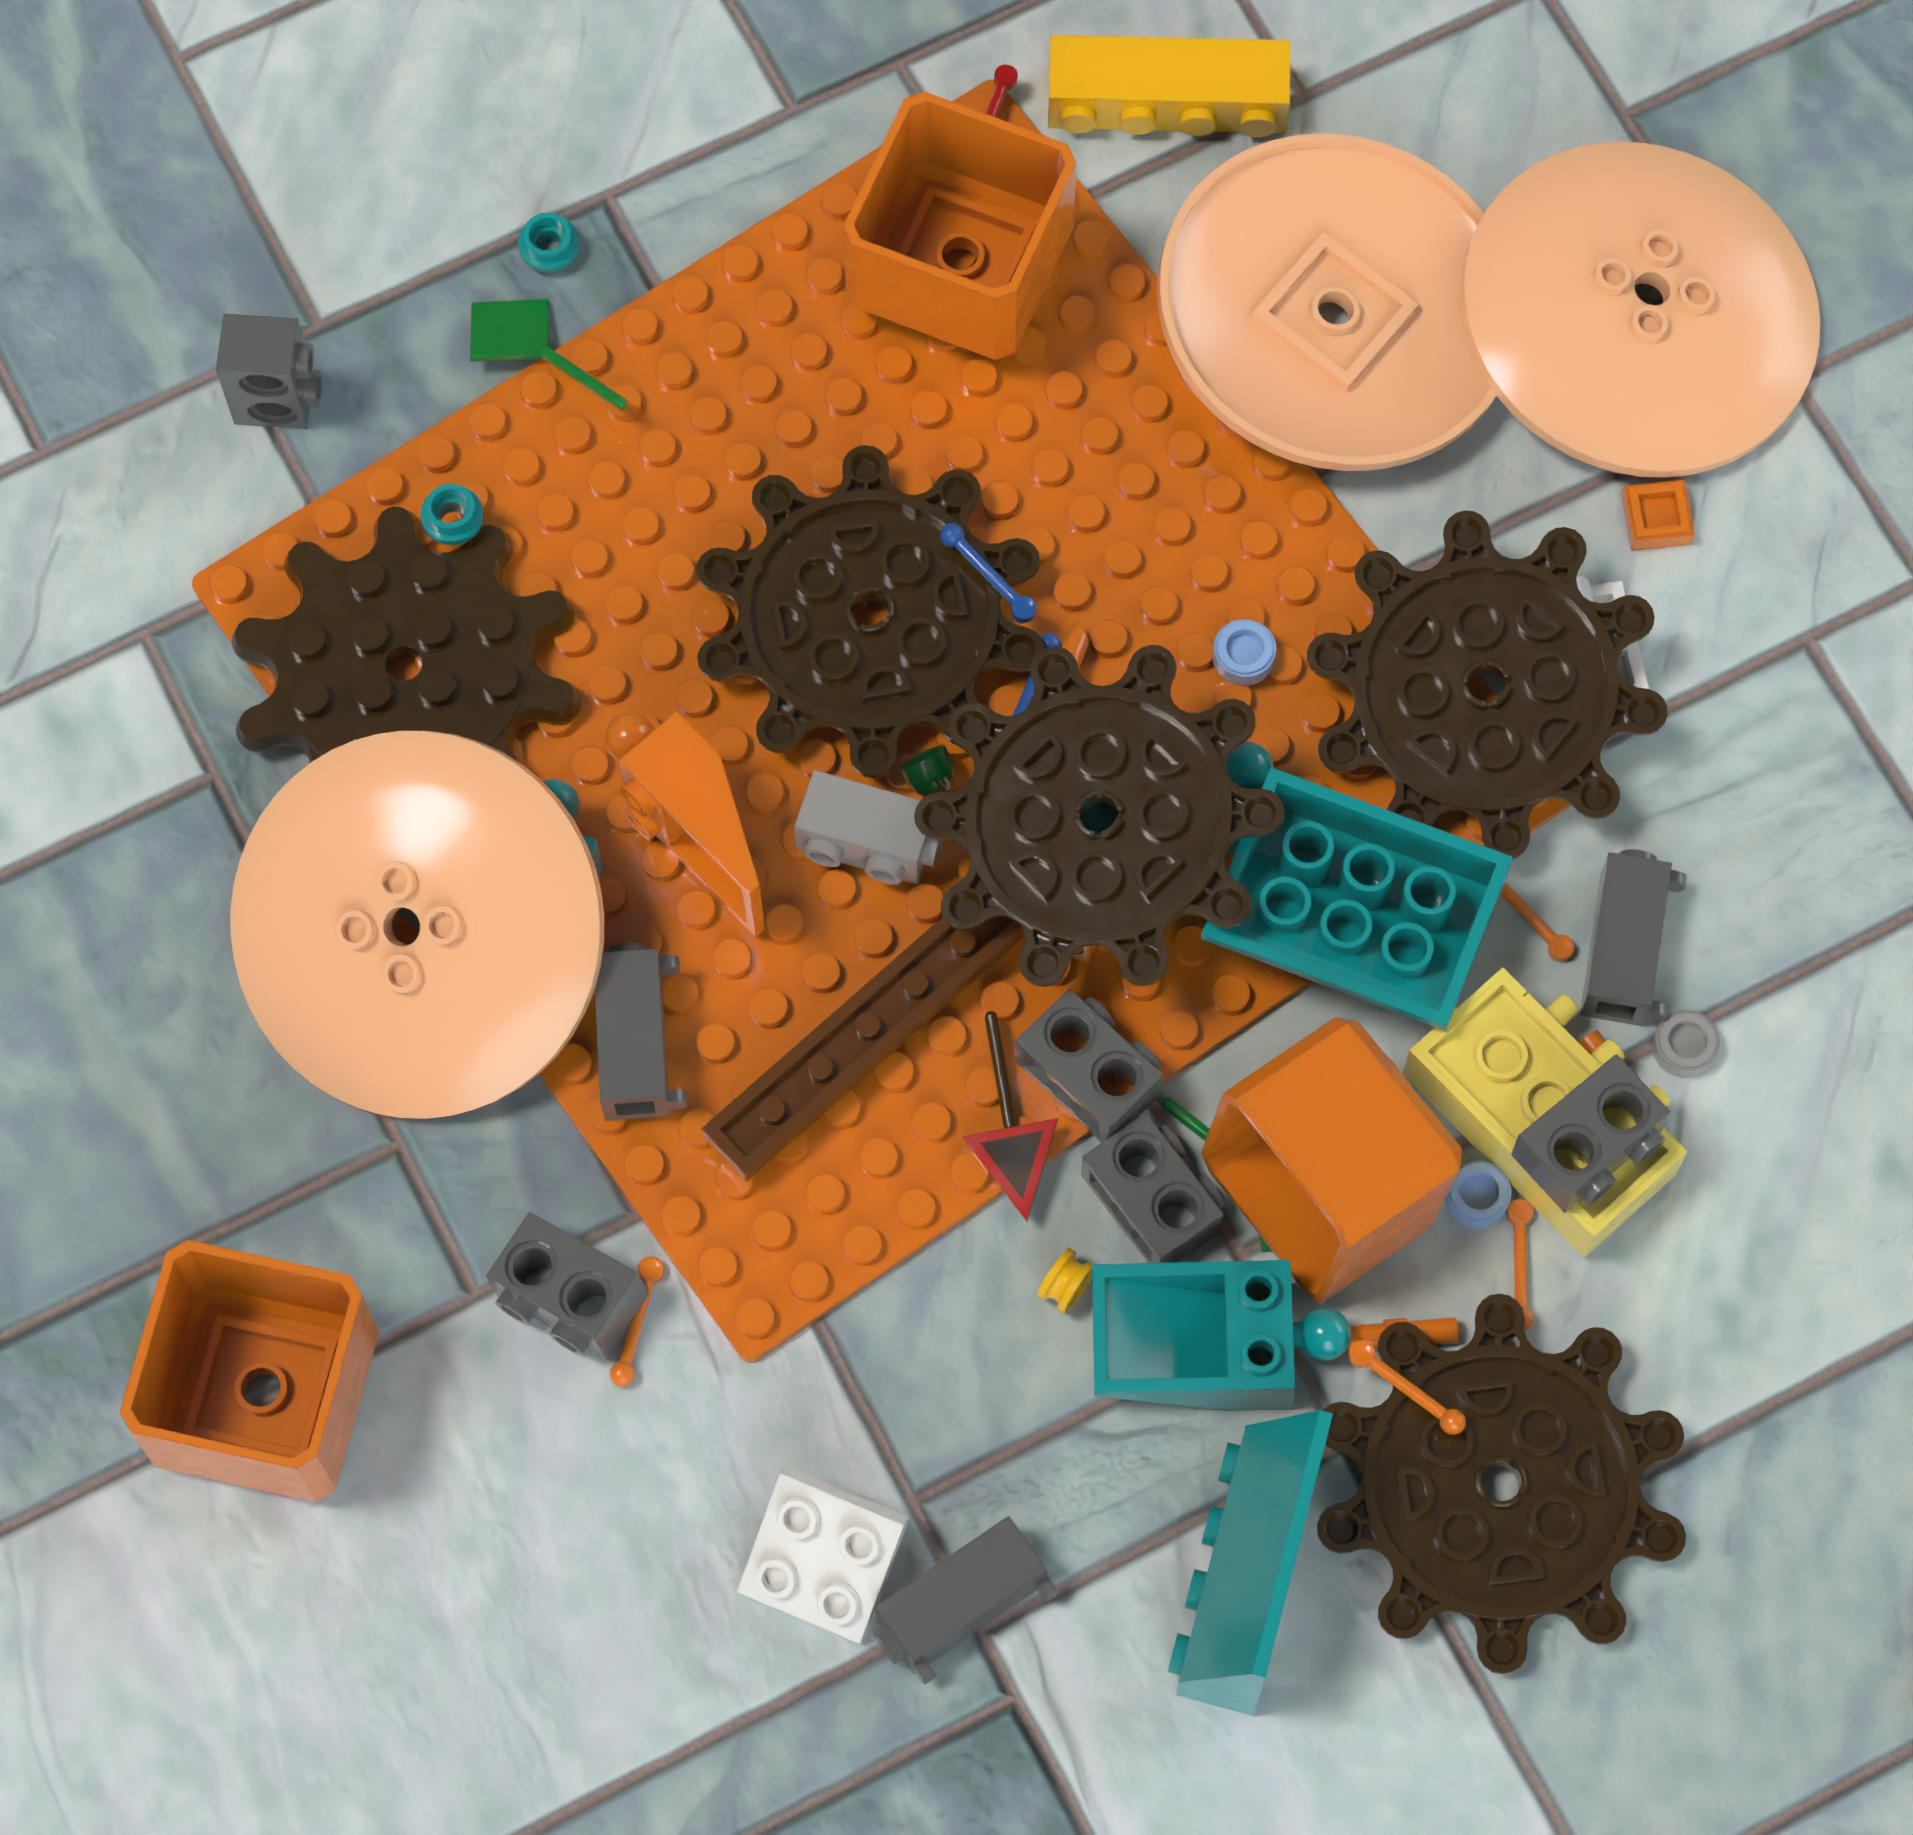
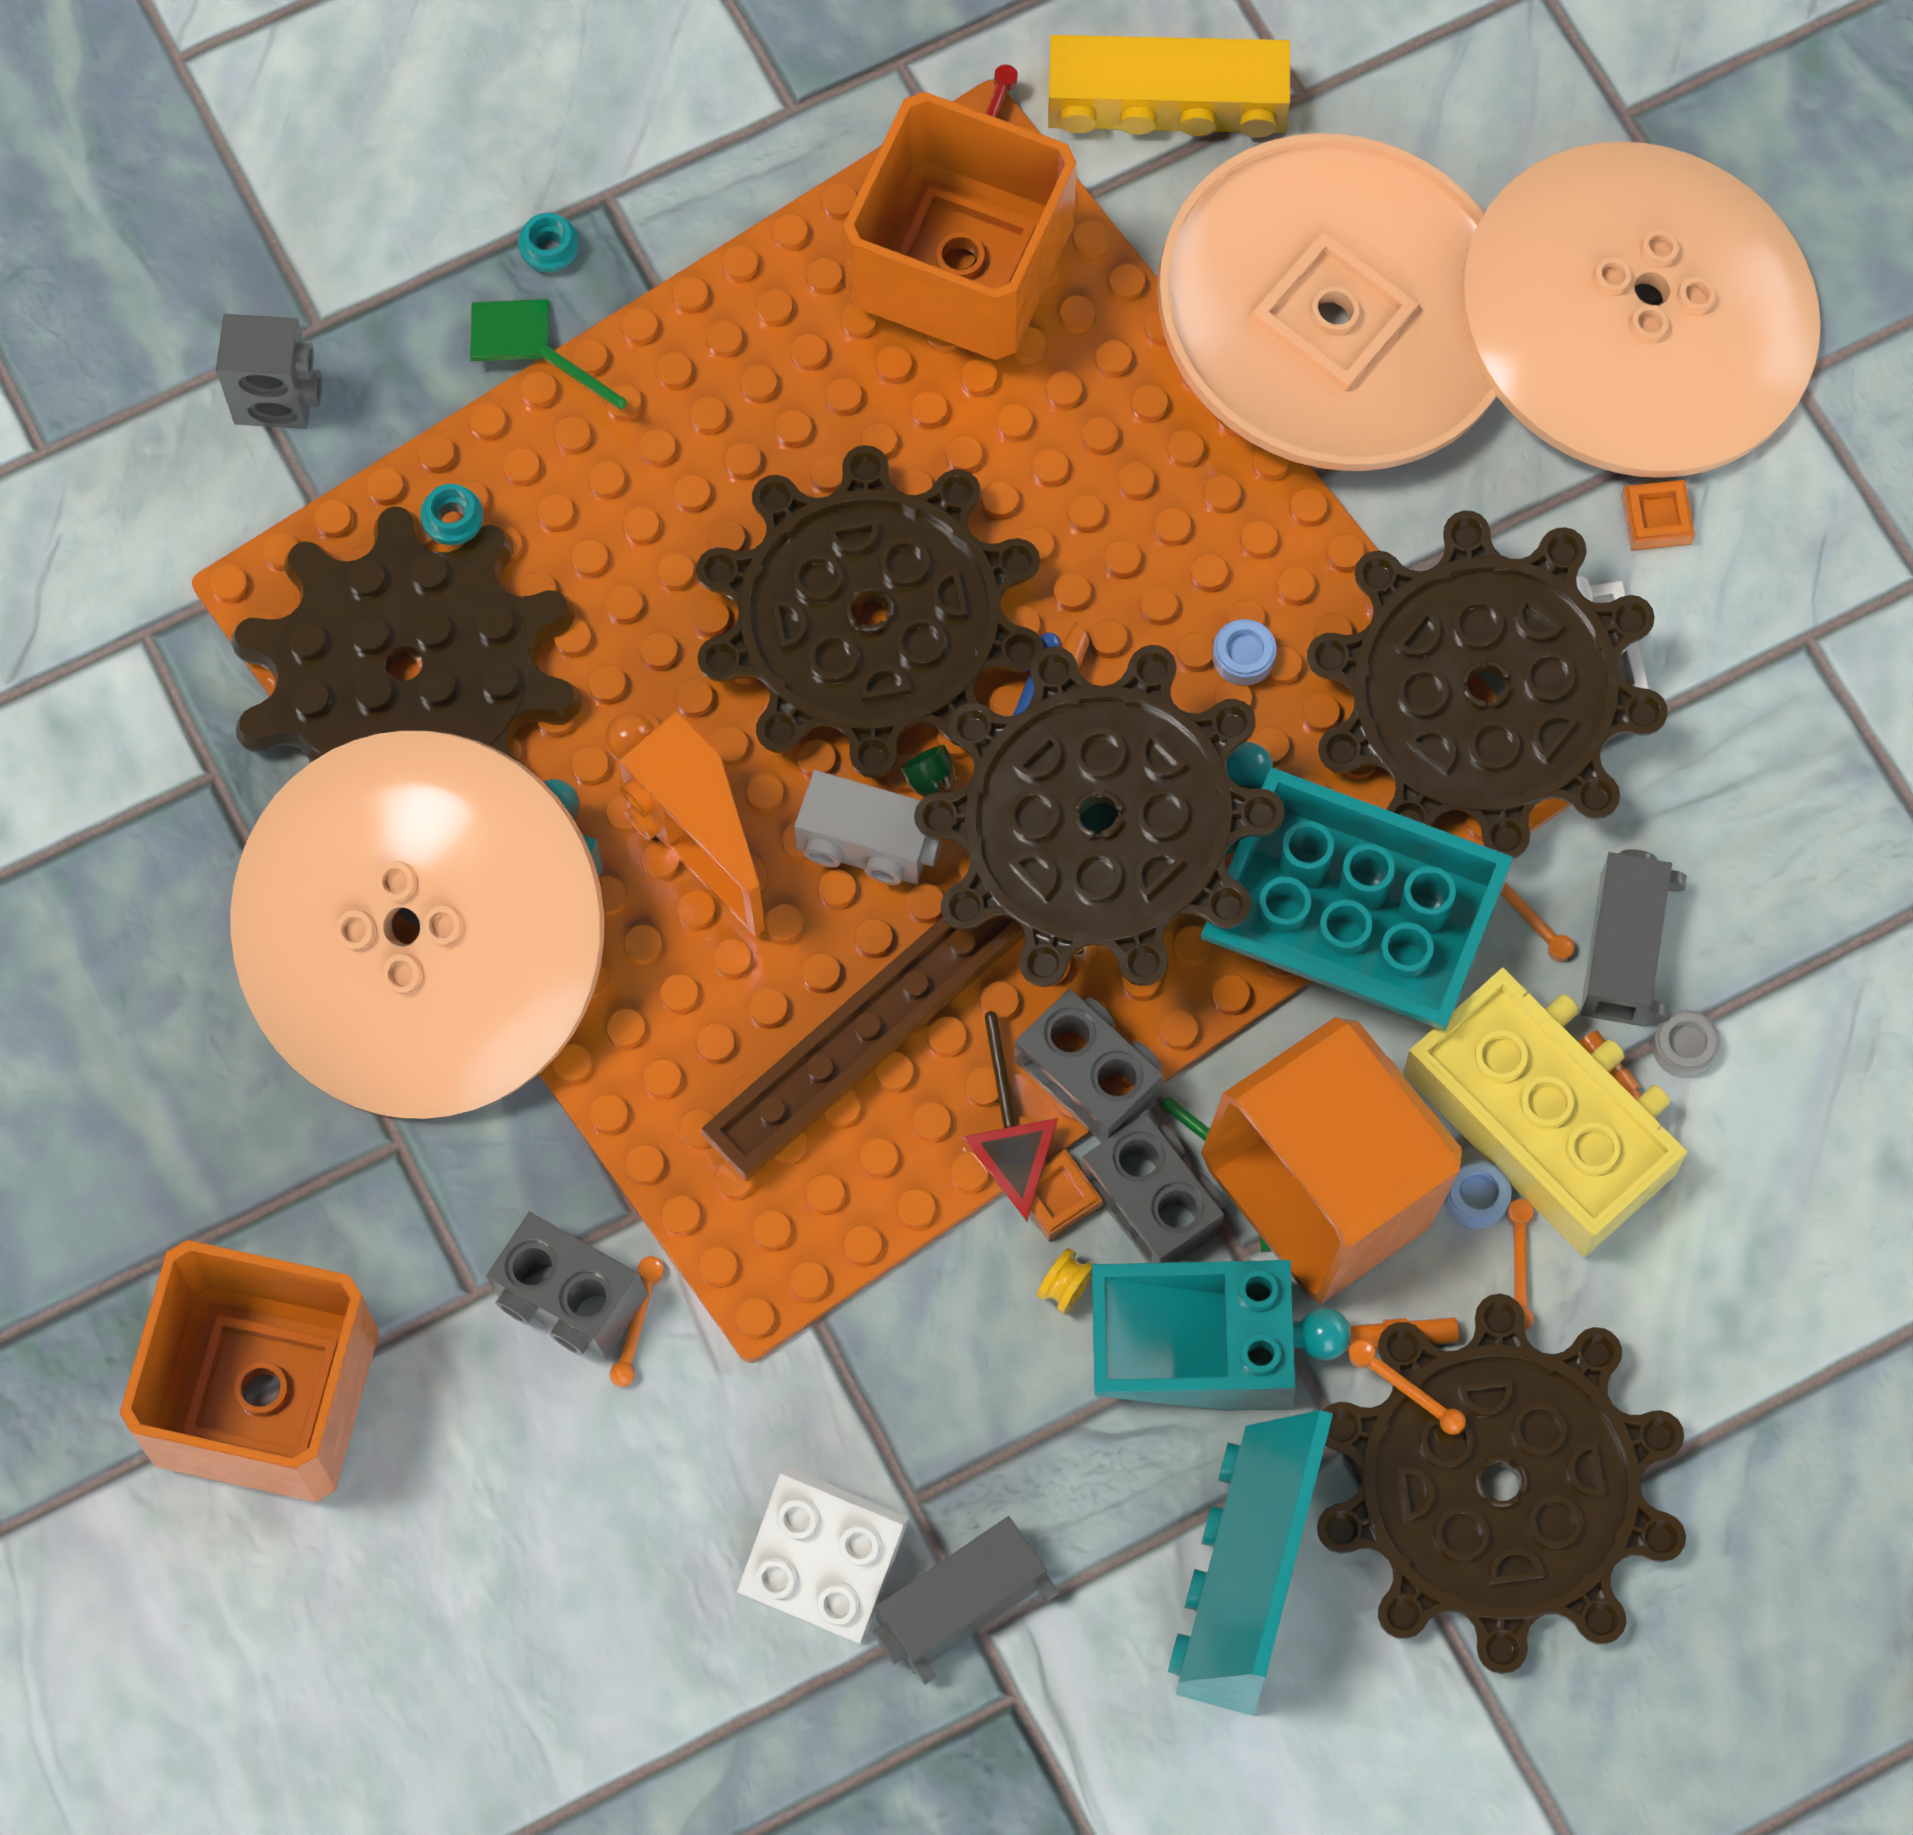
dark grey brick [595,943,687,1121] -> none
blue hinge [940,523,1037,623] -> none
dark grey brick [1511,1054,1671,1213] -> none
none -> orange tile [1030,1149,1103,1242]

